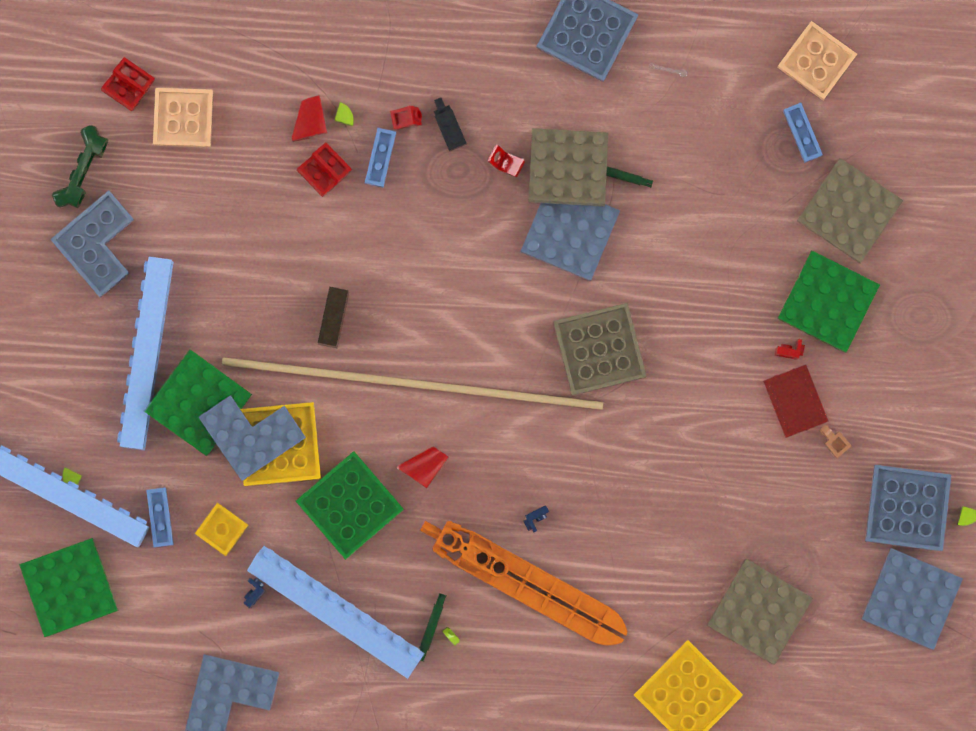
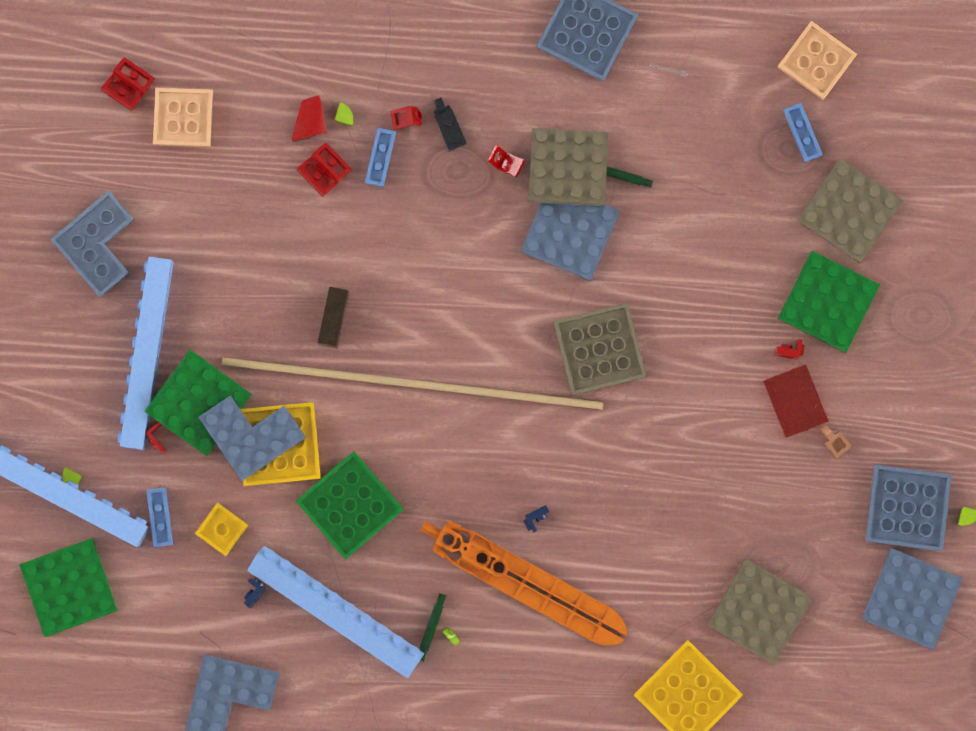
dark green plate [52,125,108,208] -> none
red slope [397,447,449,488] -> none
none -> red bracket [146,422,167,454]

